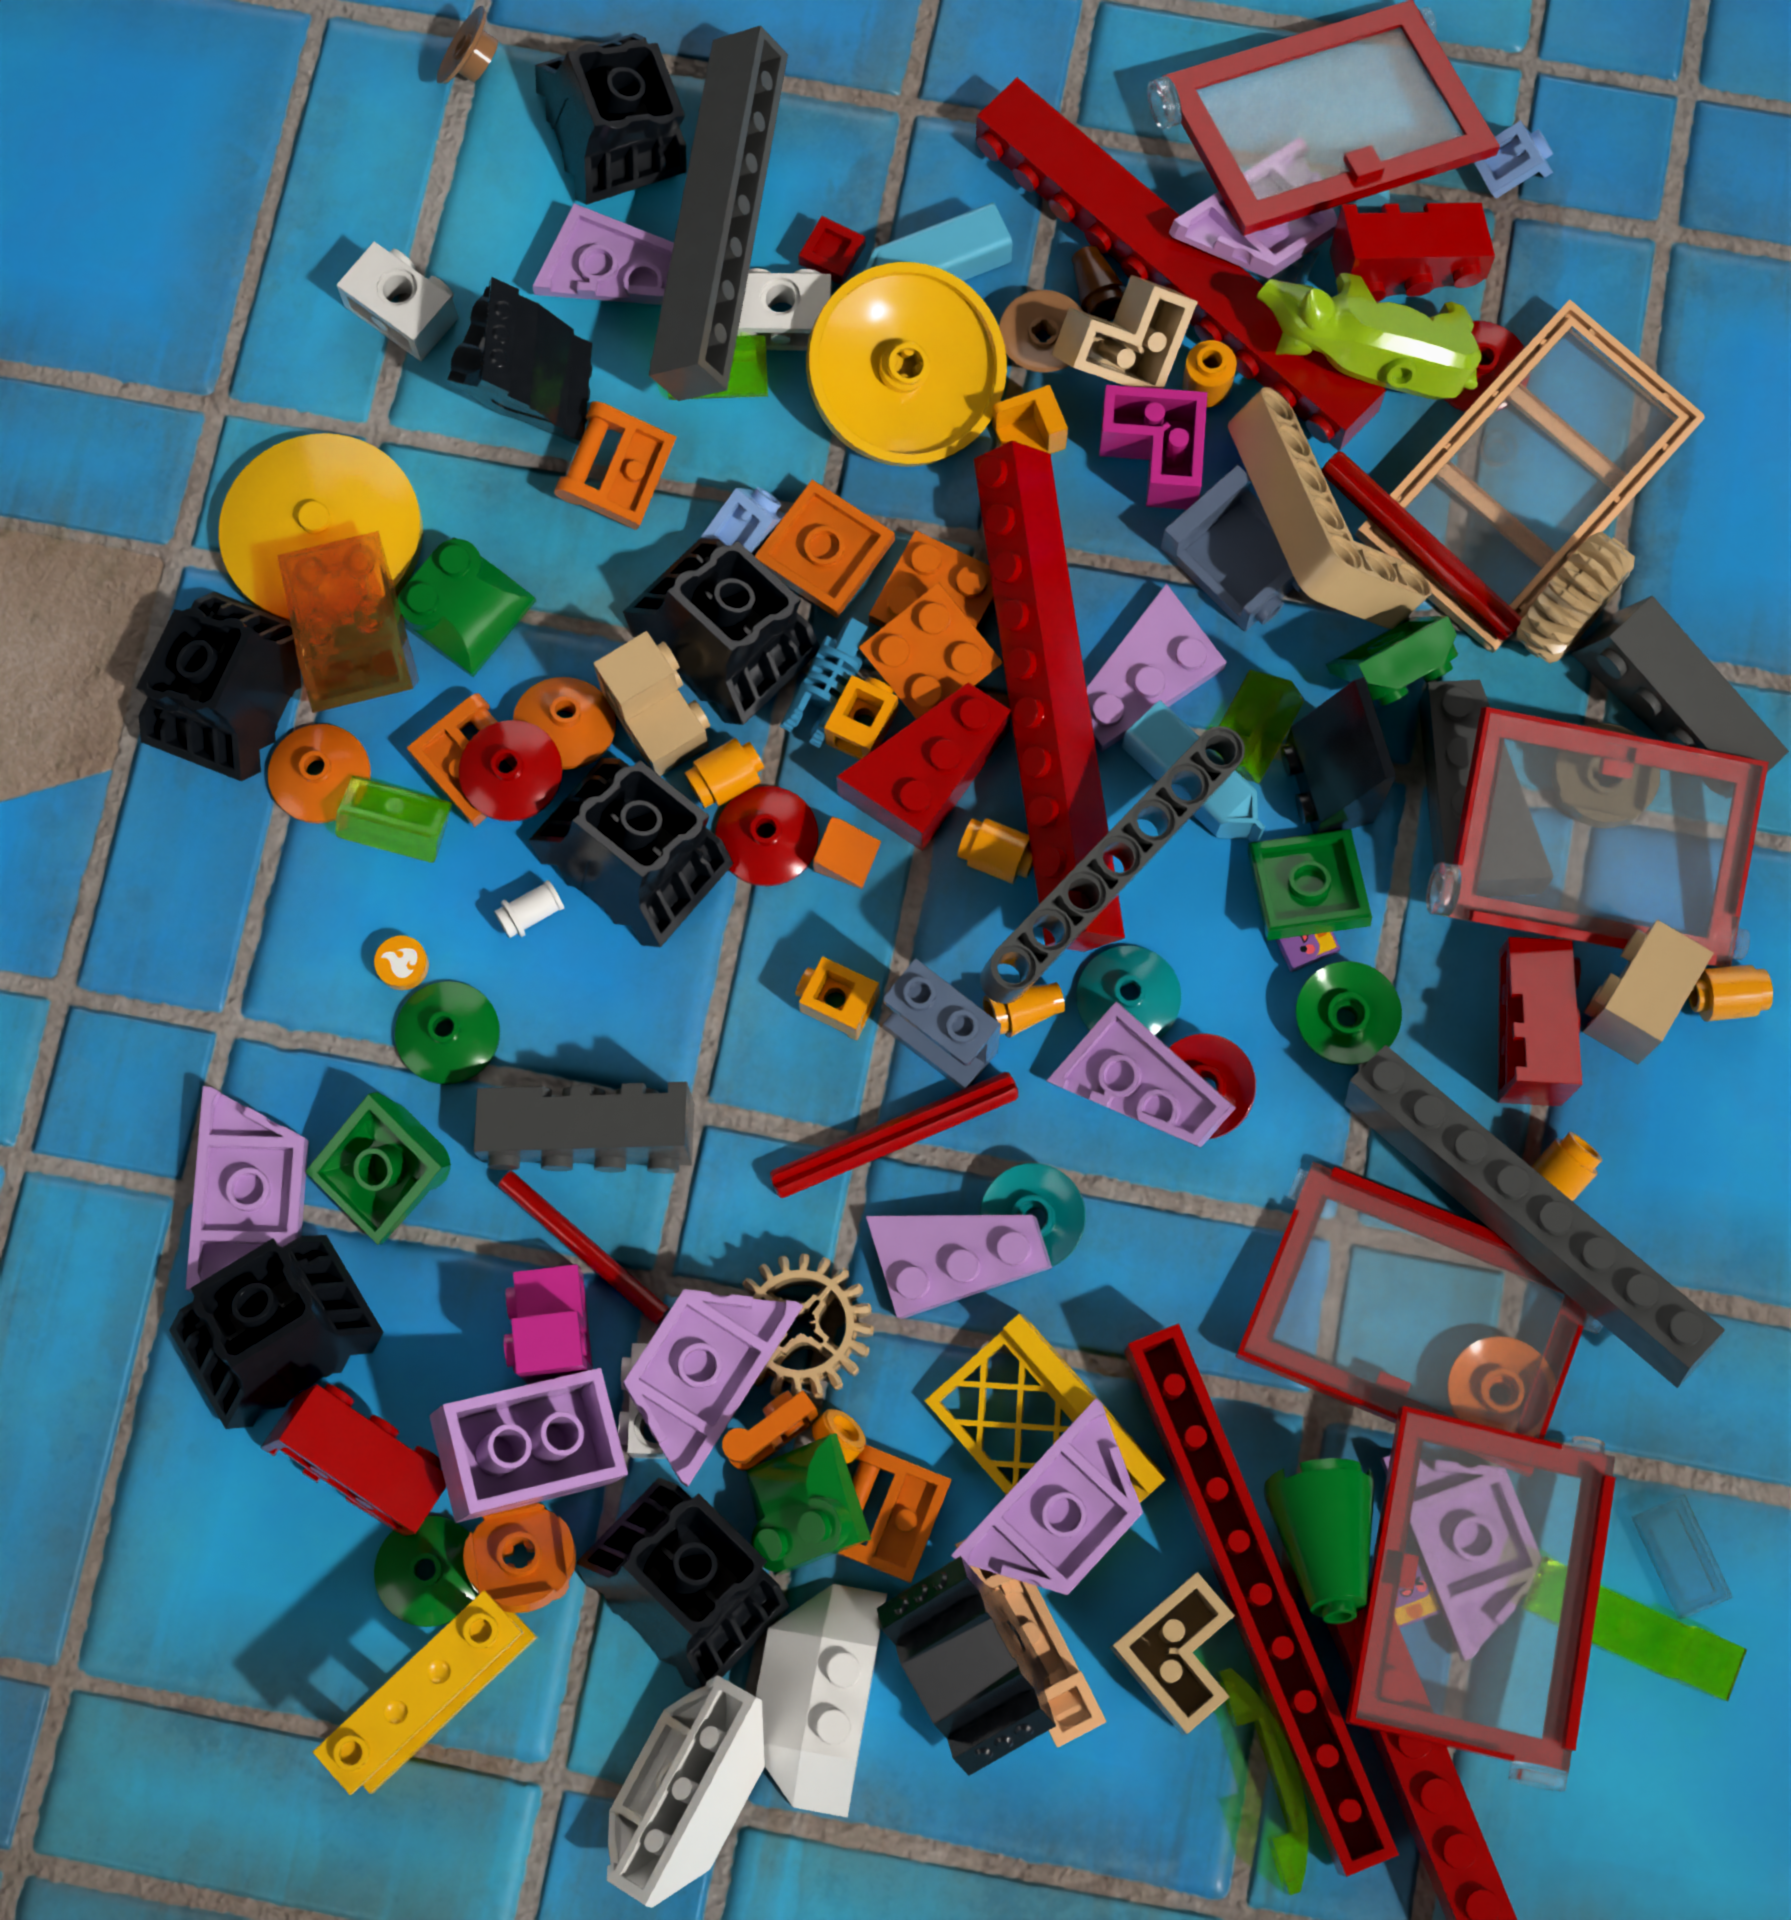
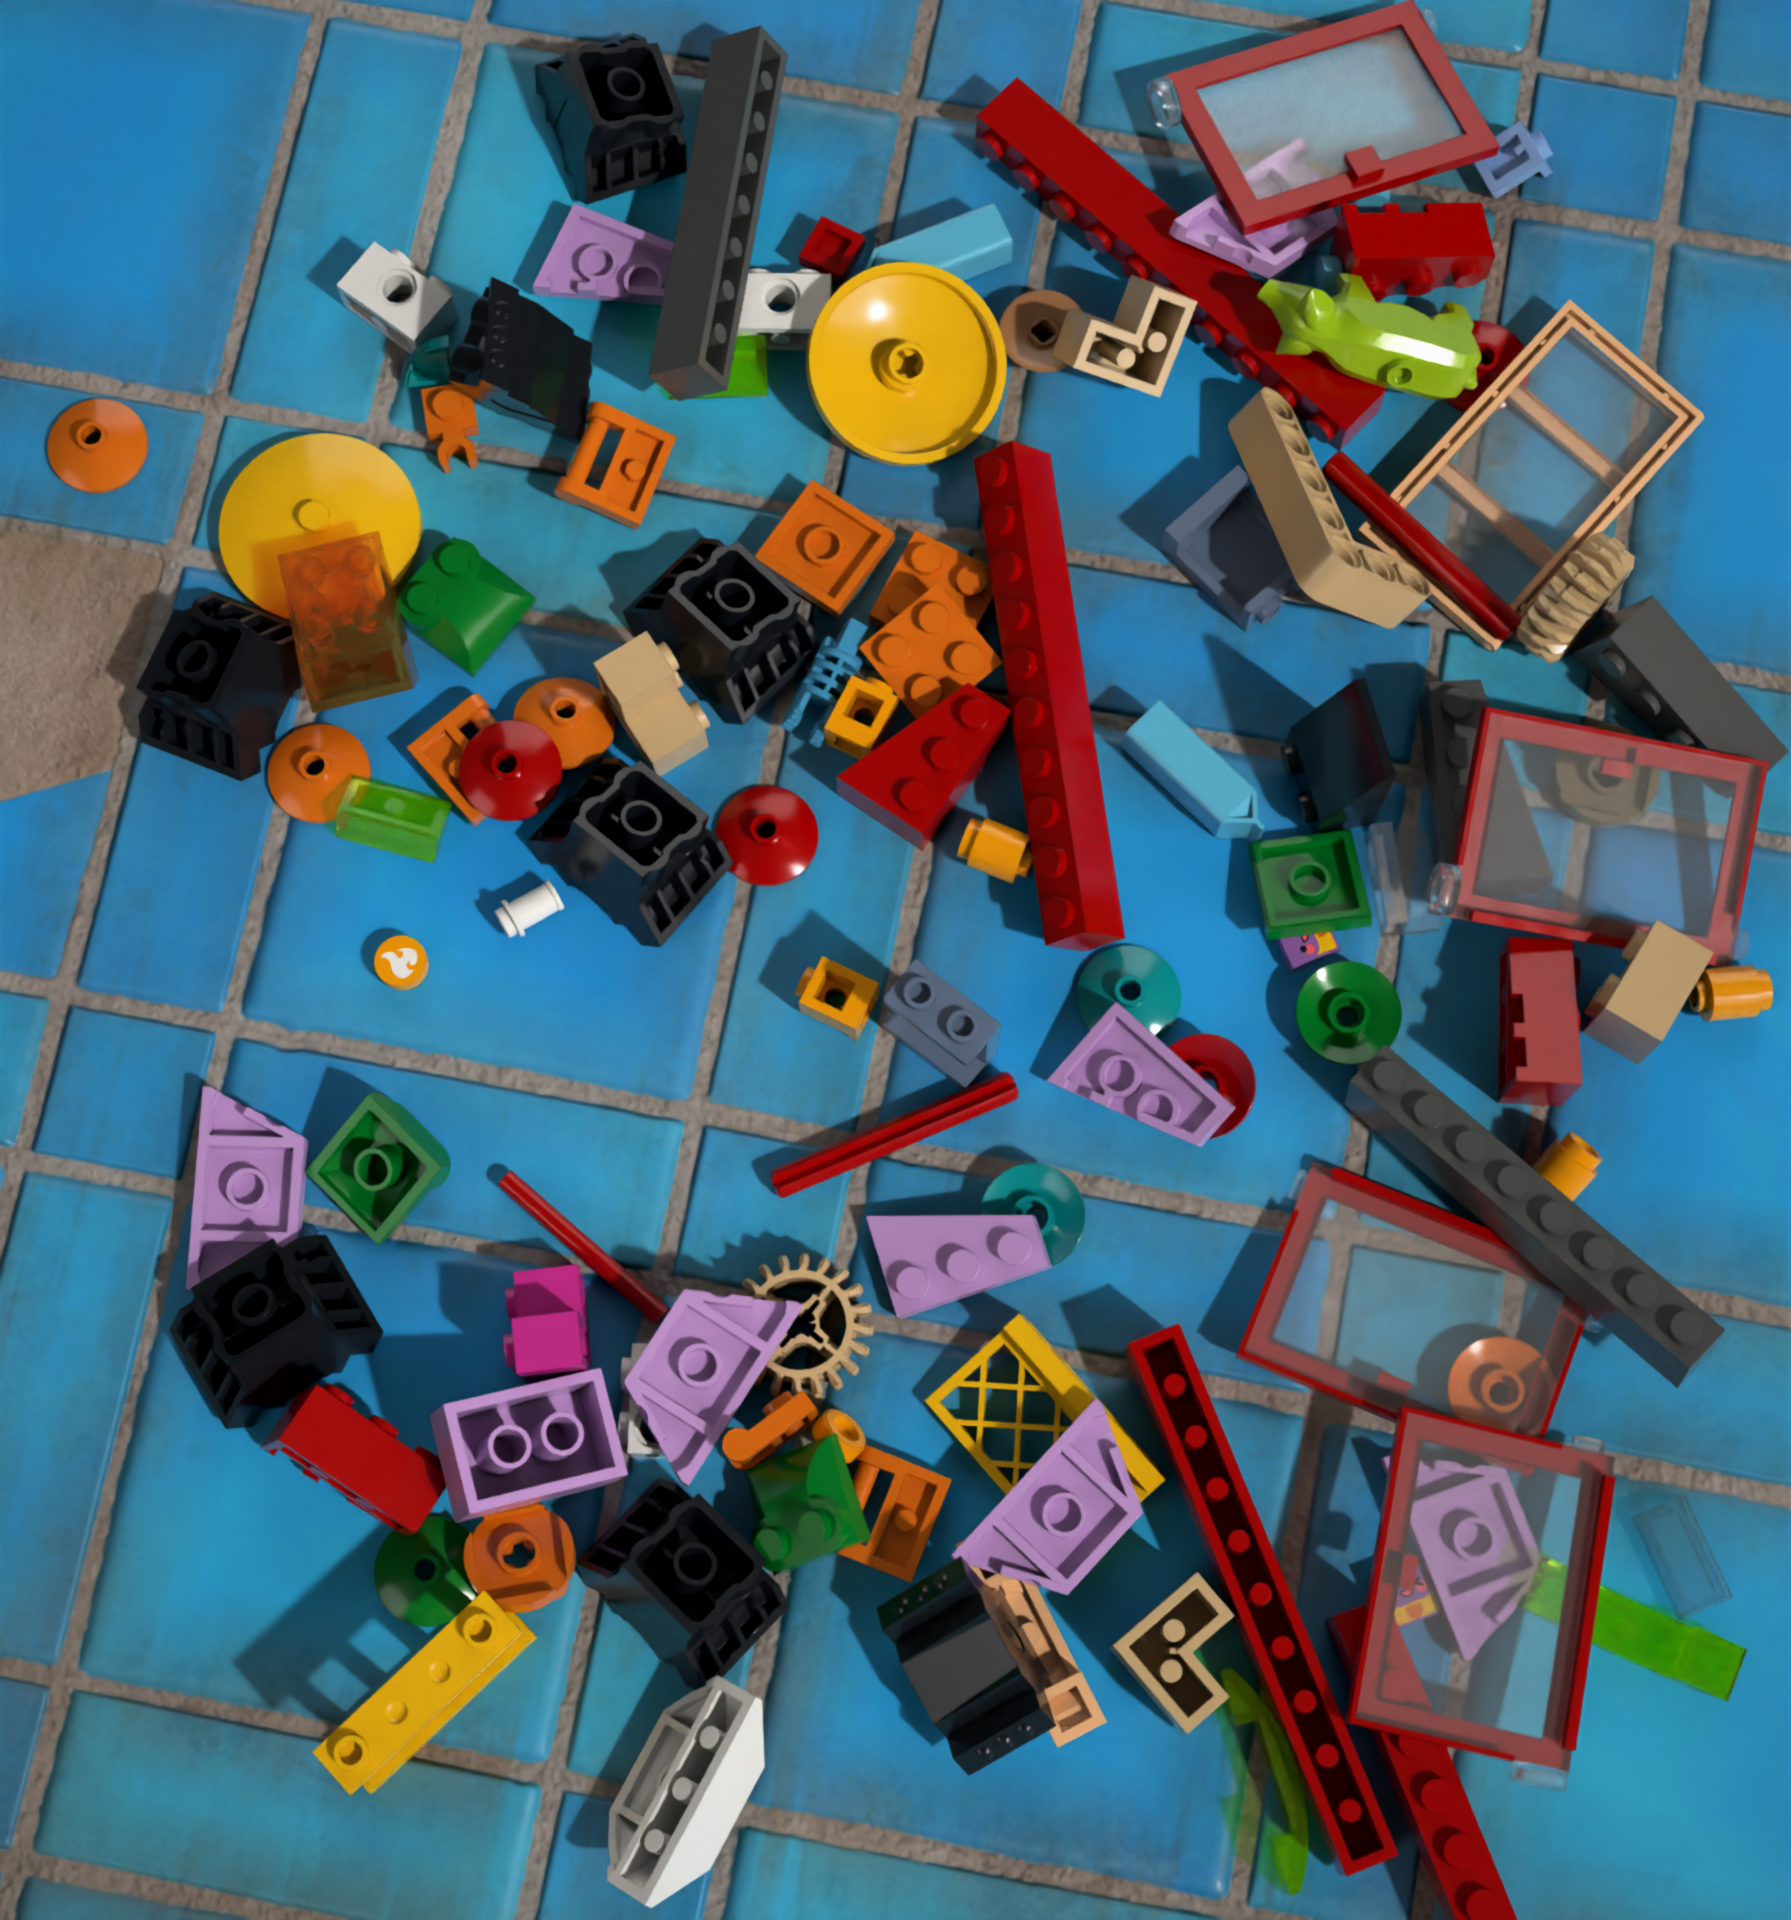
green dish [395,981,500,1085] -> none
medium nougat piece [437,6,498,84] -> none
dark grey wedge [474,1082,695,1174] -> none
light orange brick [684,738,765,809] -> none
light blue bracket [701,487,784,555] -> none
white wedge [756,1584,887,1818] -> none
orange slope [813,816,881,889] -> none
dark grey beam [980,726,1245,1004] -> none
light orange cone [983,982,1065,1038] -> none
light orange panel [992,385,1068,454] -> none
reddish brown cone [1071,246,1126,321] -> none
lavender wing [1087,583,1227,752] -> none
dark pink brick [1099,385,1207,510] -> none
light orange brick [1182,340,1237,408] -> none
clear neon green slope [1214,670,1304,783] -> none
green cone [1263,1458,1375,1624] -> none
green slope [1326,616,1458,706] -> none
none -> orange dish [47,399,148,494]
none -> teal tile [405,335,453,388]
none -> orange plate [420,384,480,473]
none -> medium azure tile [1312,256,1343,297]
none -> clear panel [1364,821,1443,938]

